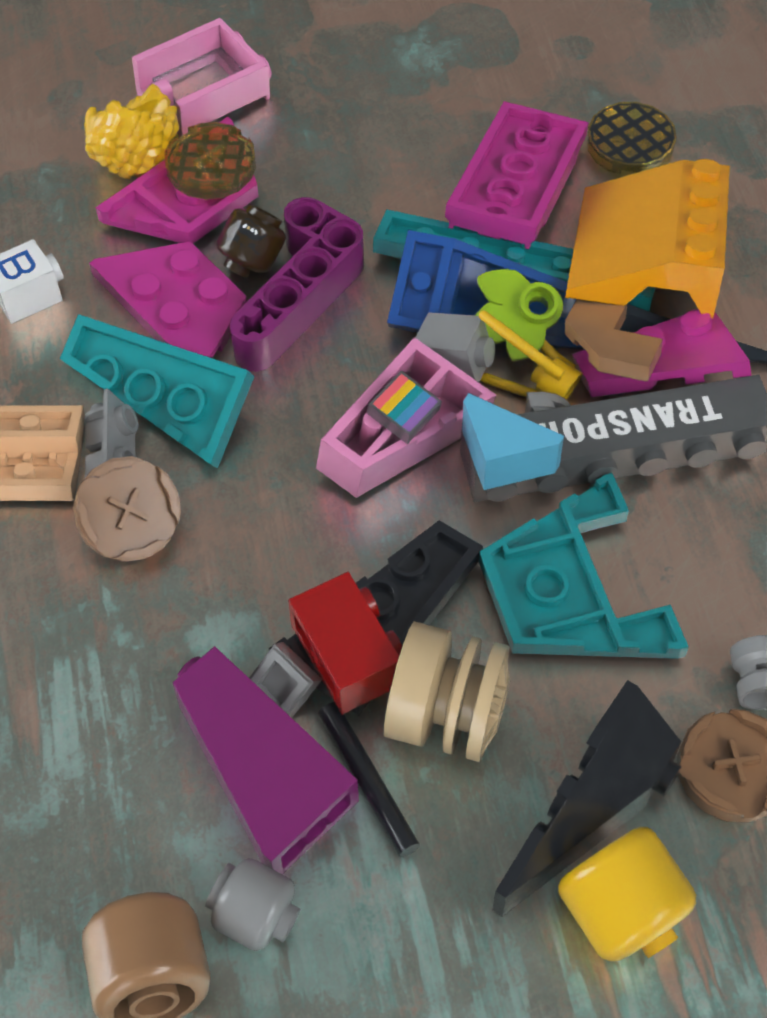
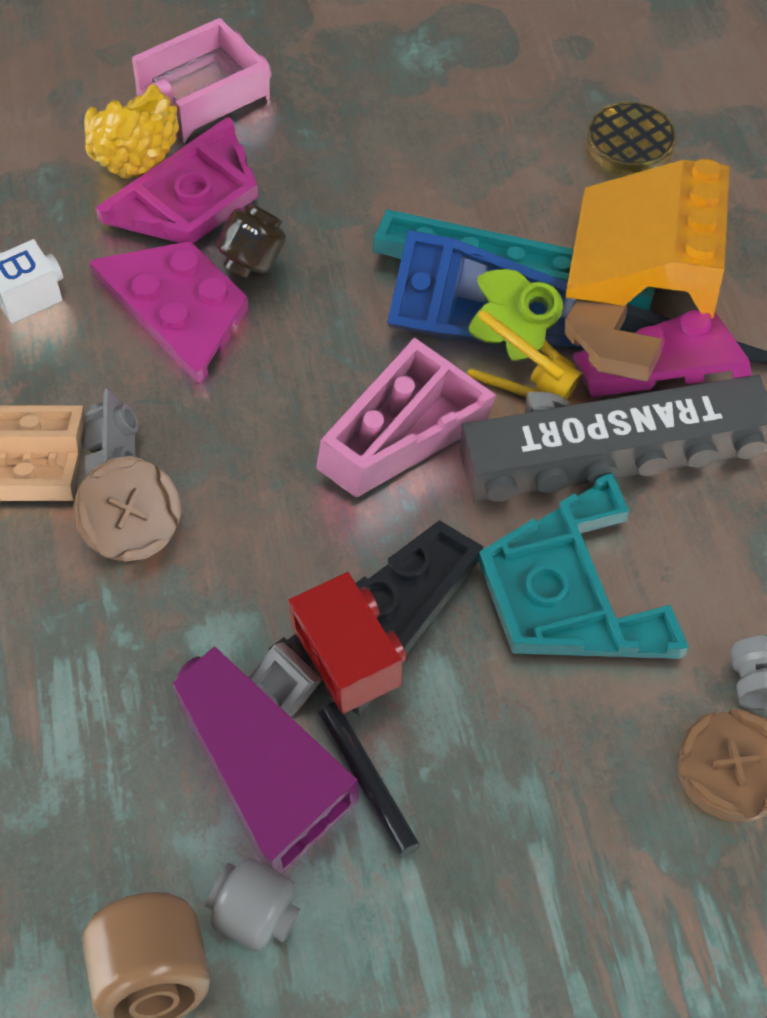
teal wing [60,314,255,469] -> none
clear yellow tile [164,122,256,200] -> none
magenta beam [230,197,364,372] -> none
tile [367,371,442,444] -> none
tan wheel [384,621,510,762] -> none
light grey brick [415,312,495,382] -> none
dark pink piece [445,101,589,249] -> none
medium azure slope [462,393,564,490] -> none
black wedge [492,680,682,917] -> none
yellow head [558,826,696,961] -> none

